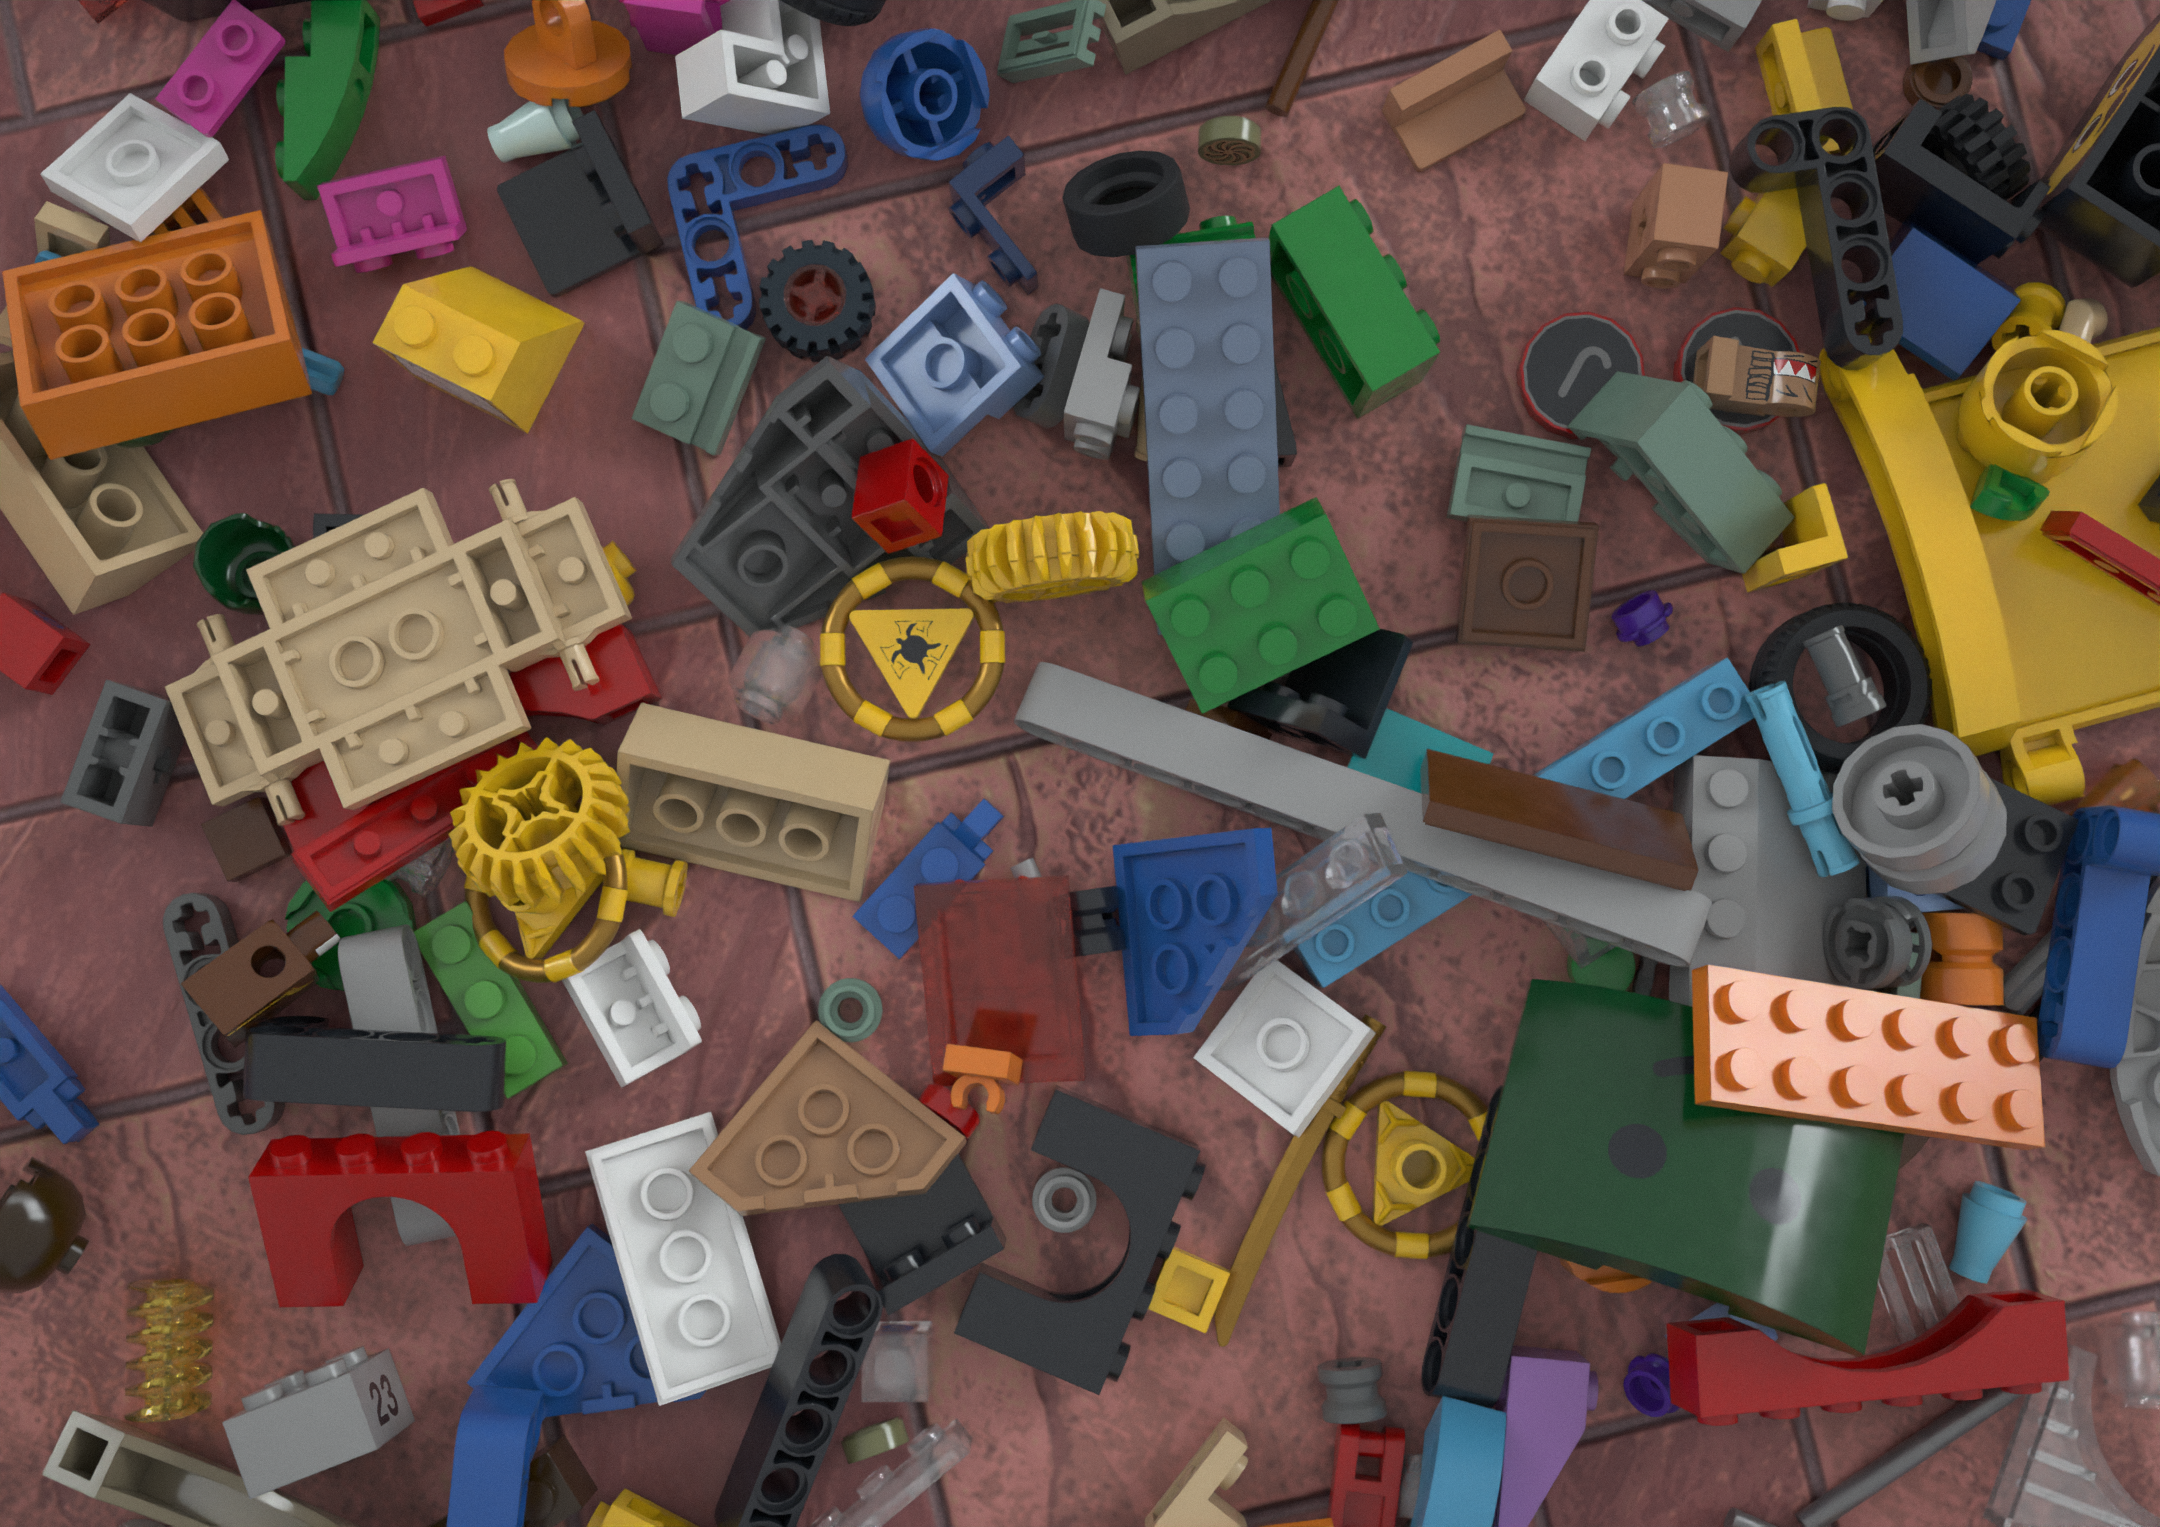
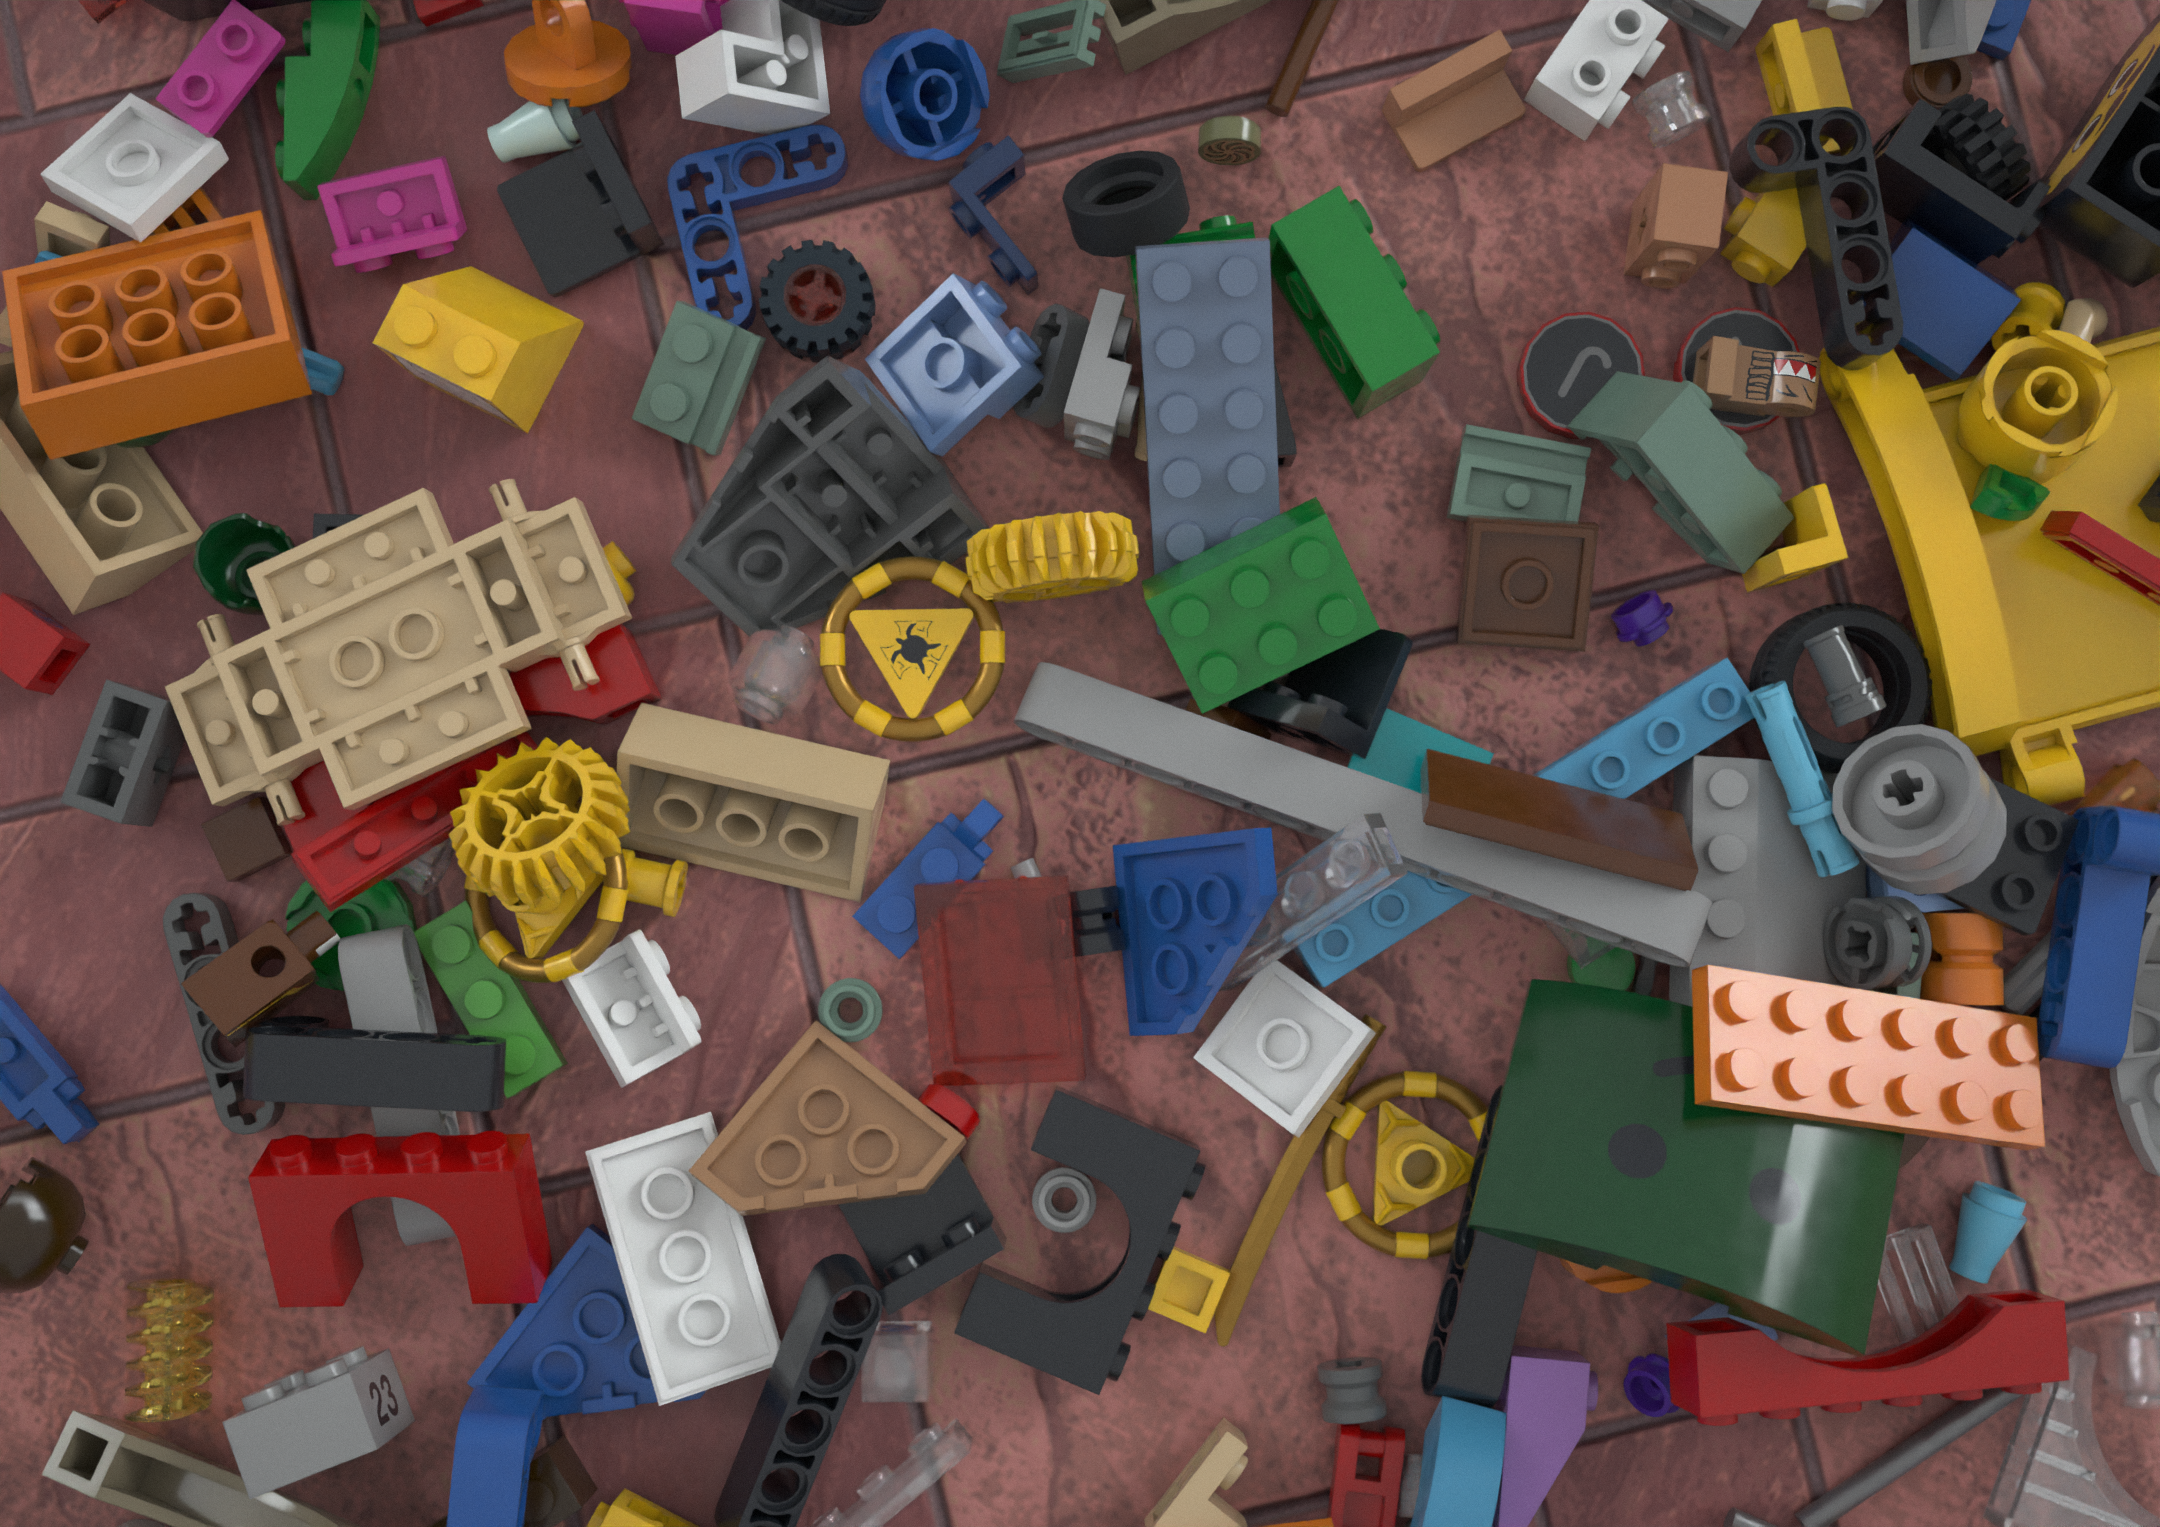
olive tile [841,1416,910,1464] -> none
red brick [851,438,949,554] -> none
orange tile [943,1044,1023,1115] -> none

